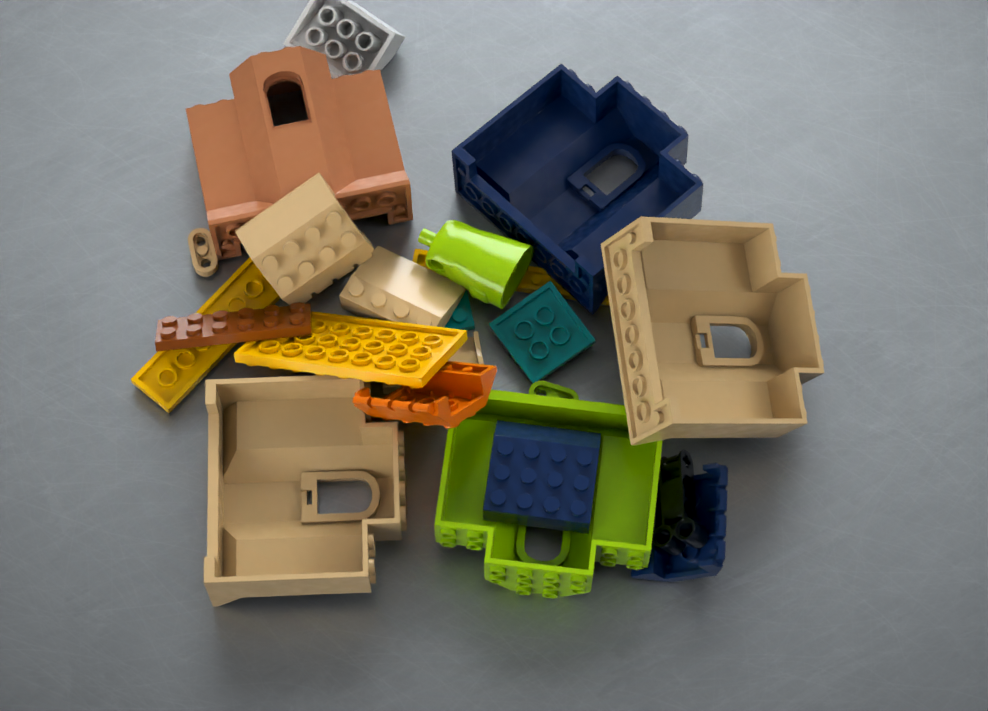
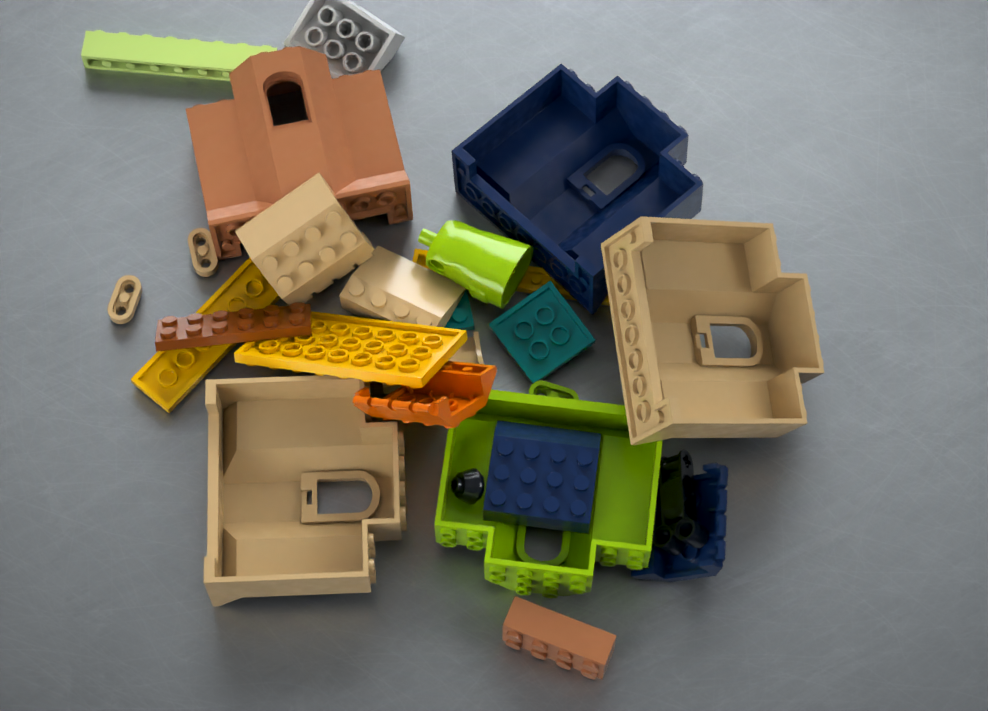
none -> yellowish green brick [81,30,278,81]
none -> tan plate [107,275,142,324]
none -> black cone [451,468,484,505]
none -> nougat brick [503,596,617,680]

